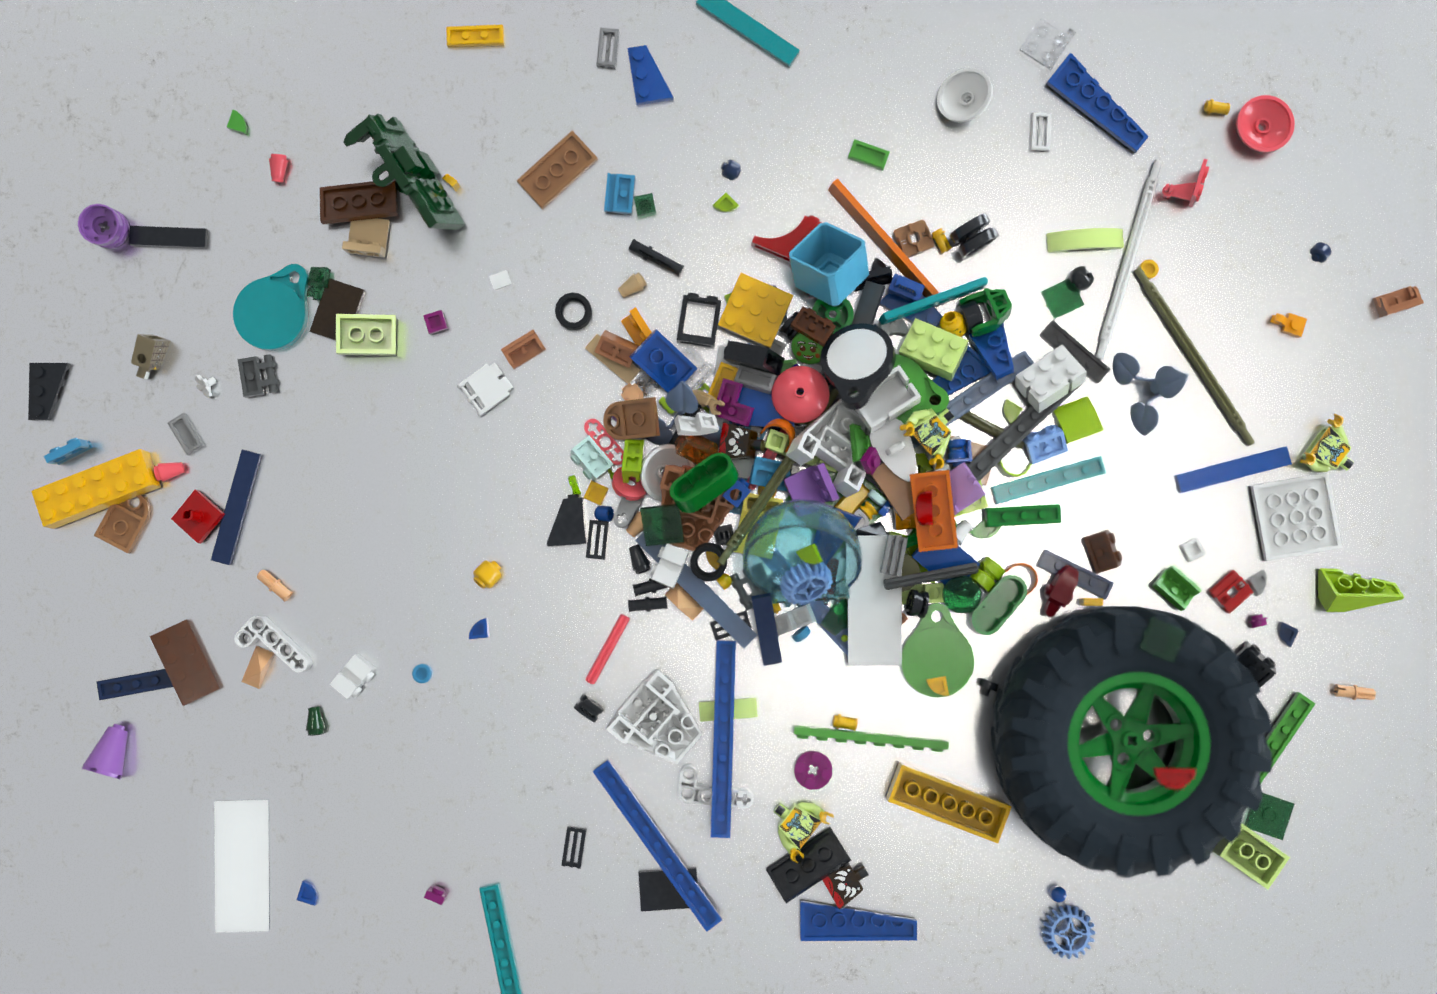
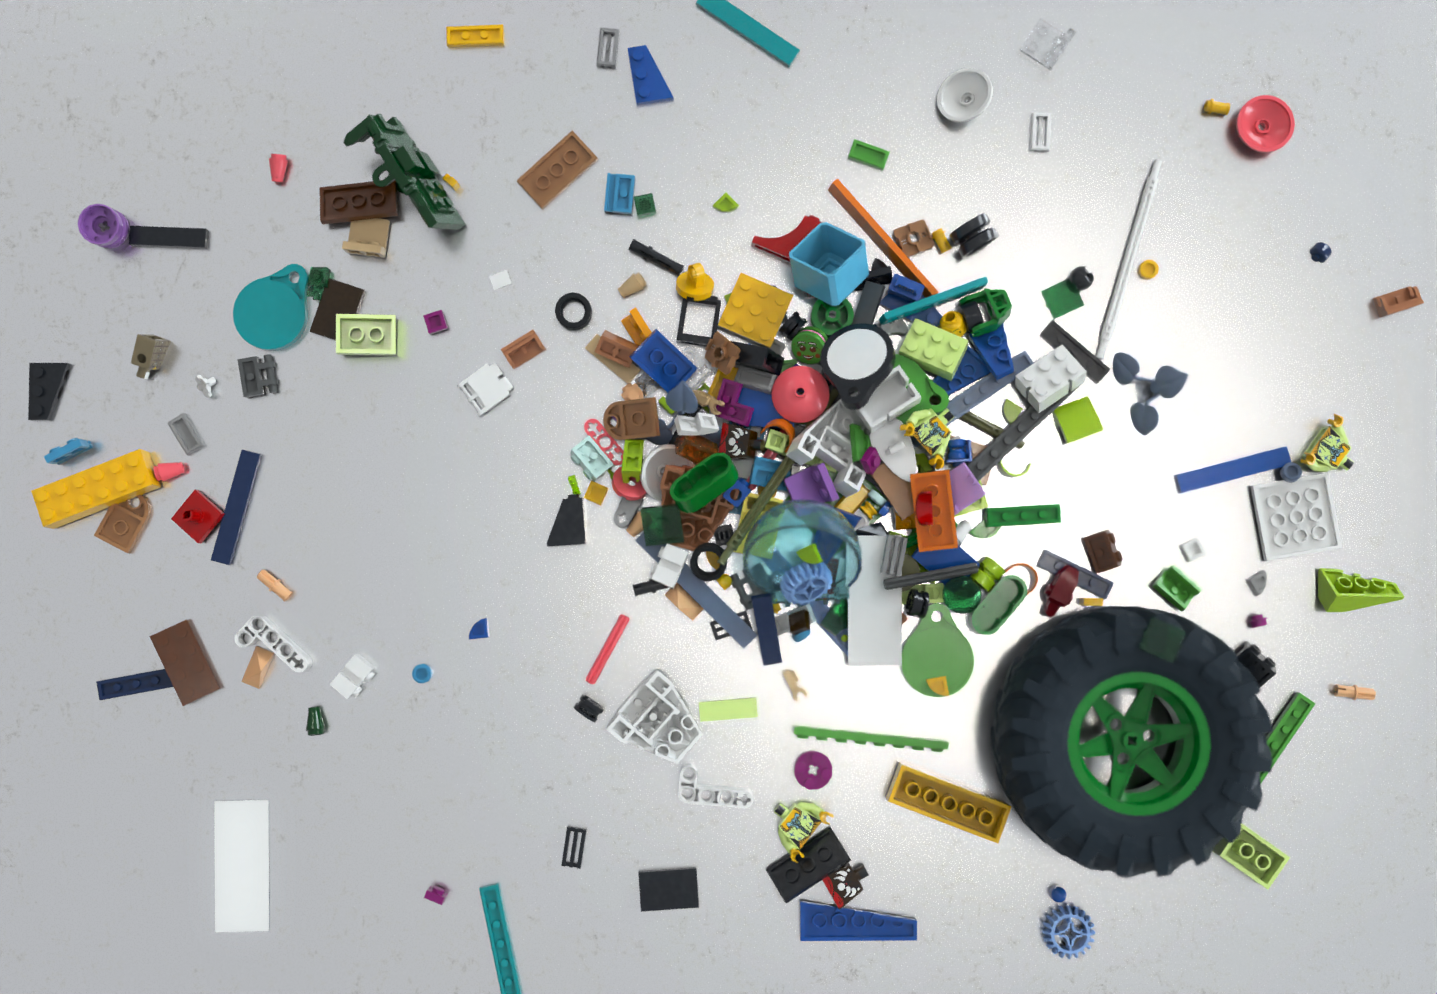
medium lavender cone [82,724,128,780] -> none
bright green tile [227,110,248,135] -> none
blue tile [297,880,317,906] -> none
yellow head [473,560,502,589] -> none
black tile [586,520,609,560] -> none
blue plate [592,760,722,932] -> none
blue piece [594,506,614,522] -> none
black pin [628,597,668,612] -> none
black cone [629,544,651,574] -> none
blue plate [711,641,736,838] -> none
dark blue piece [721,159,741,180] -> none
reddish brown bracket [790,306,836,347] -> none
yellow pin [832,714,858,731] -> none
black tile [978,678,999,697] -> none
teal tile [990,455,1107,505] -> none
light blue bracket [1022,425,1068,464] -> none
blue wing [1046,53,1149,153] -> none
yellowish green slope [1046,228,1124,253] -> none
olive axle [1134,267,1255,446] -> none
red tile [1153,767,1196,790] -> none
coral plate [1162,159,1209,207] -> none
red piece [1209,570,1254,614] -> none
clear green tile [1244,792,1295,841] -> none
light orange plate [1270,313,1307,338] -> none
dark blue tile [1278,621,1299,647] -> none
none -> yellow tile [676,263,714,301]
none -> medium nougat piece [704,331,741,375]
none -> tan plate [782,668,808,702]
none -> dark brown tile [789,609,810,635]
none -> sand blue tile [1280,462,1302,483]

